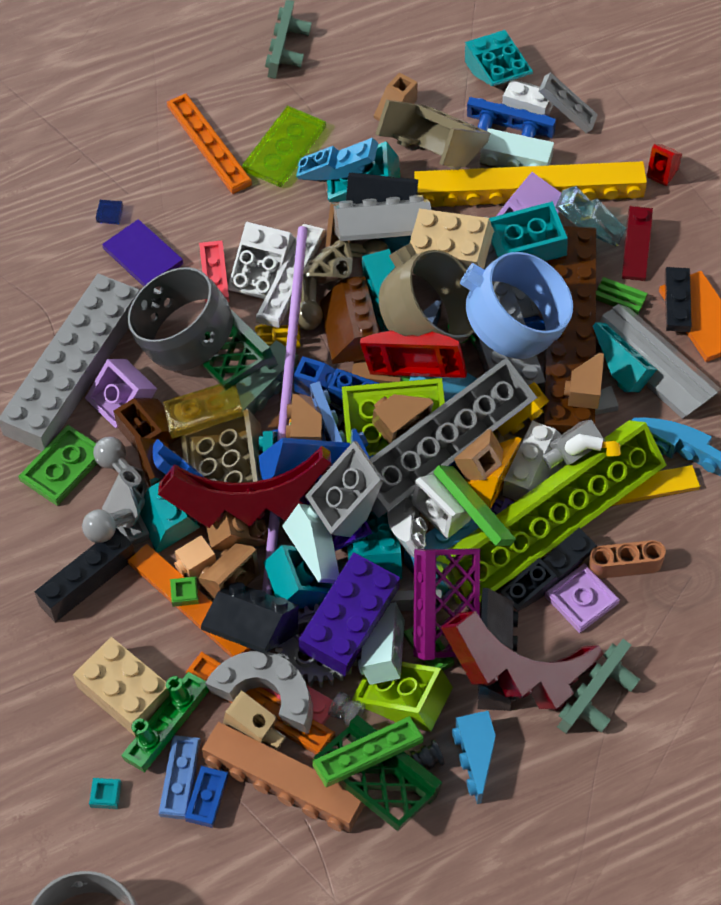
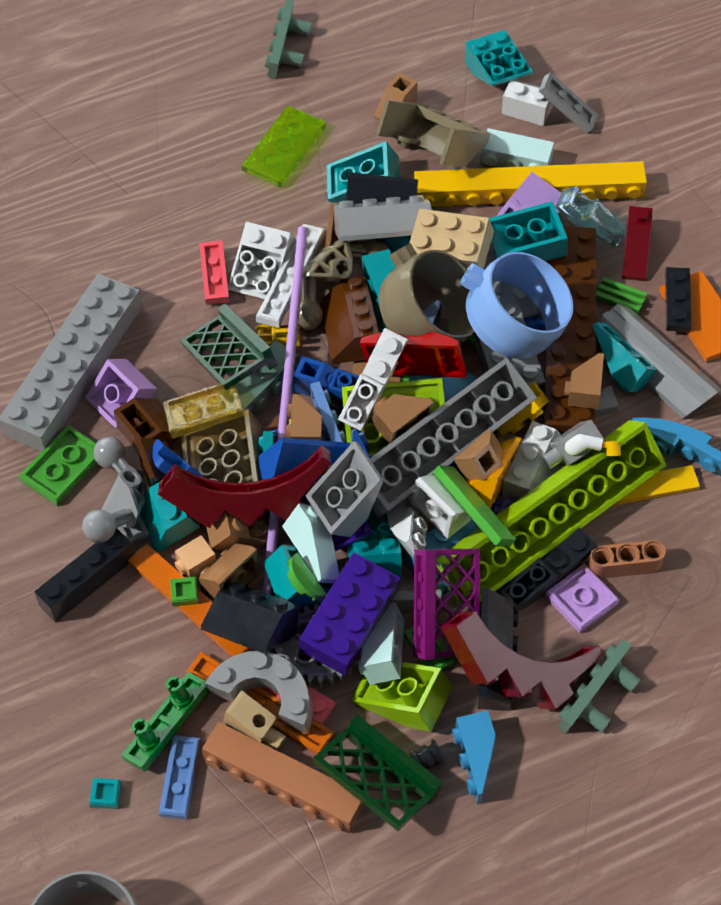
tan brick [73,637,170,736] -> none
clear blue tile [96,200,123,224] -> none
dark purple tile [102,219,183,287] -> none
dark grey cylinder [128,267,233,371] -> none
orange tile [167,93,252,195] -> none
blue plate [185,766,229,828] -> none
dark azure slope [296,138,378,180] -> none
bright green tile [312,716,424,788] -> none
clear wheel [328,691,365,726] -> none
blue plate [467,97,556,139] -> none
red slope [646,144,682,186] -> none
none -> bright green tile [287,552,327,602]
none -> white slope [338,328,408,431]

